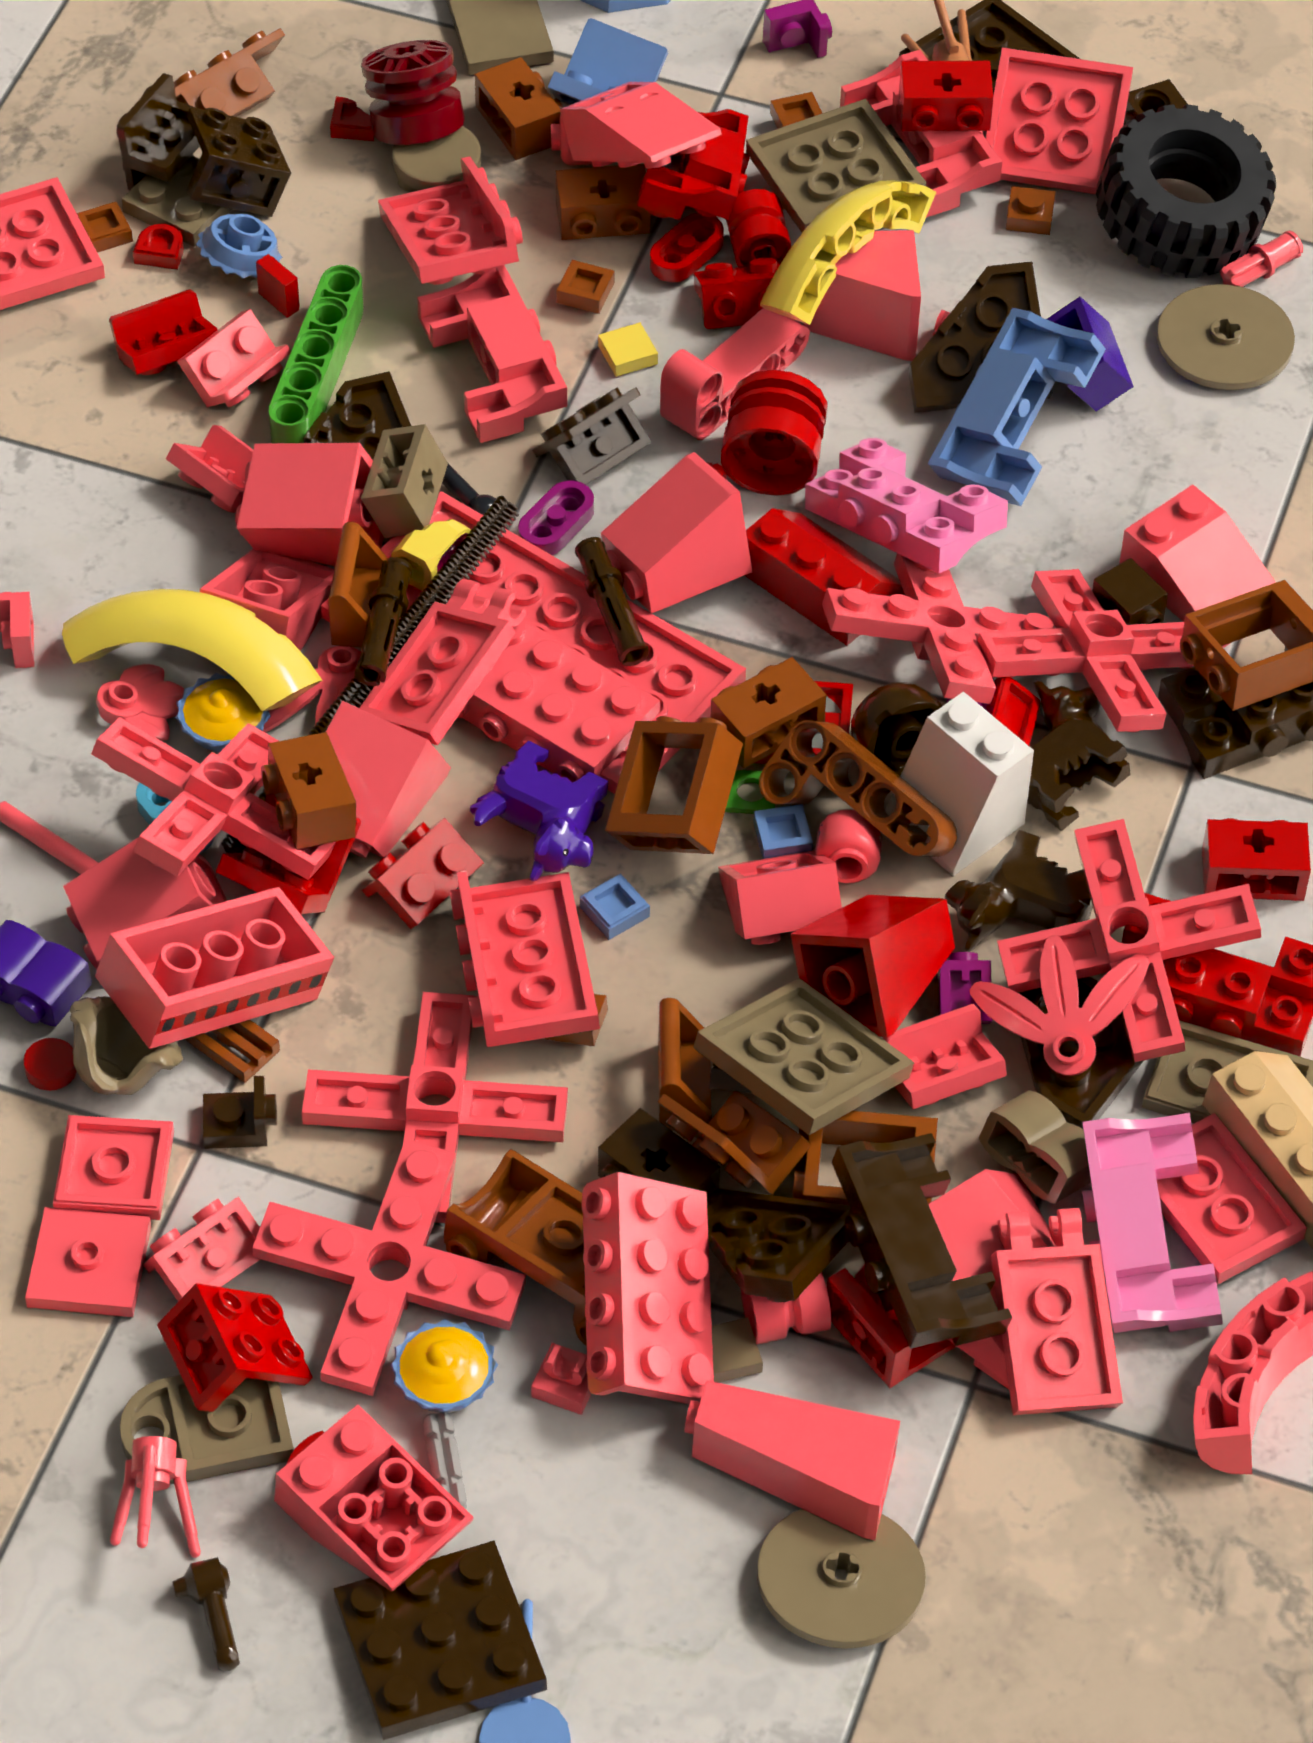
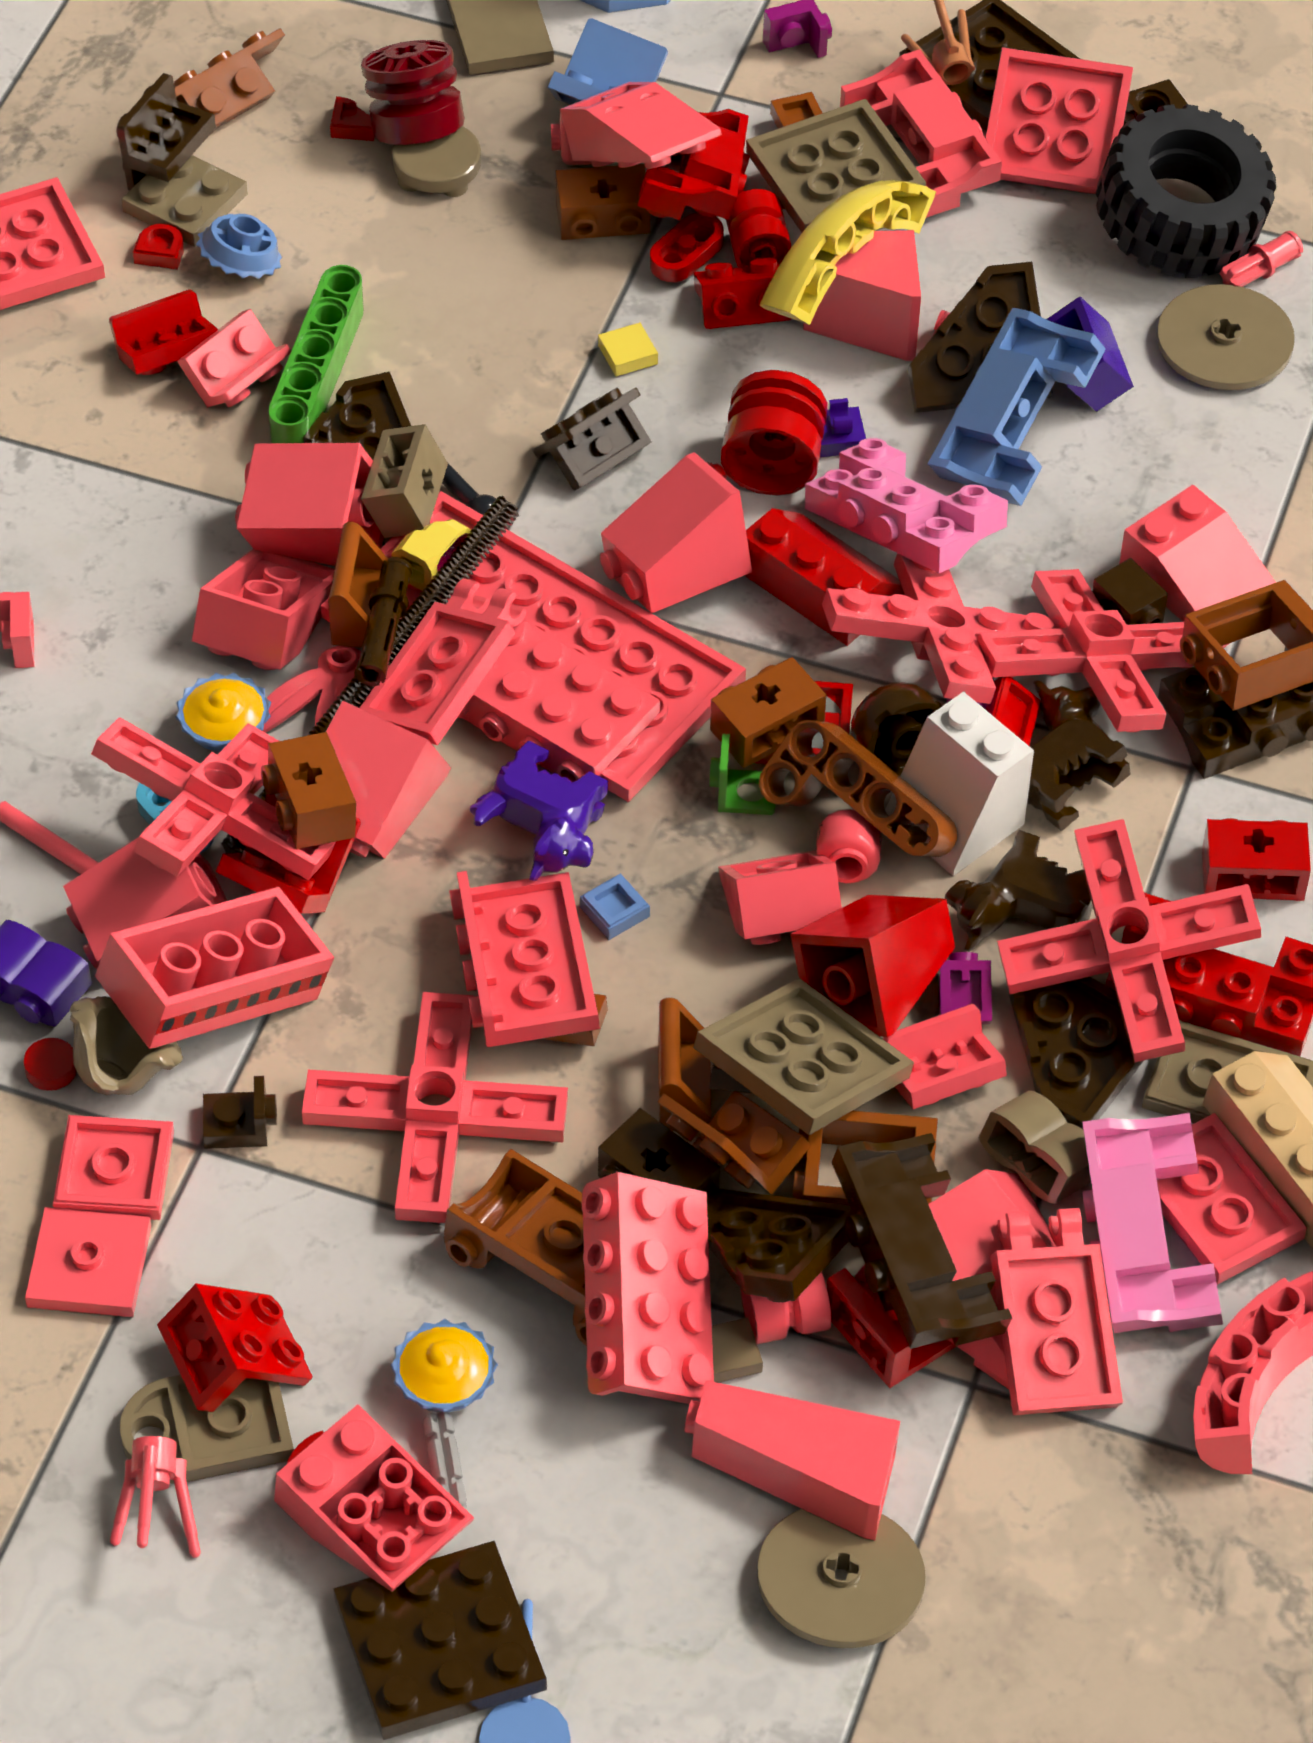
light yellow brick [62,589,323,712] -> none
dark orange tile [77,201,133,252] -> none
coral plate [96,664,184,741] -> none
coral bracket [143,1196,261,1301] -> none
coral bracket [165,425,253,513] -> none
dark brown piece [172,1557,240,1671] -> none
dark orange tile [184,1020,280,1083] -> none
dark brown bracket [187,107,291,217] -> none
coral piece [252,1139,526,1396] -> none
red tile [256,254,300,318] -> none
bracket [361,818,484,929] -> none
coral bracket [378,156,523,285] -> none
coral bracket [417,265,567,443] -> none
dark orange brick [475,57,563,160] -> none
magenta plate [518,480,594,555] -> none
coral tile [531,1343,591,1415] -> none
dark orange plate [556,259,615,314] -> none
dark brown pin [575,537,649,666] -> none
dark orange window [605,716,743,854] -> none
coral beam [660,308,810,440] -> none
medium blue tile [753,804,813,859] -> none
red brick [899,61,993,131] -> none
coral plant [970,935,1150,1076] -> none
dark orange plate [1006,186,1056,235] -> none
none -> dark purple tile [820,398,866,458]

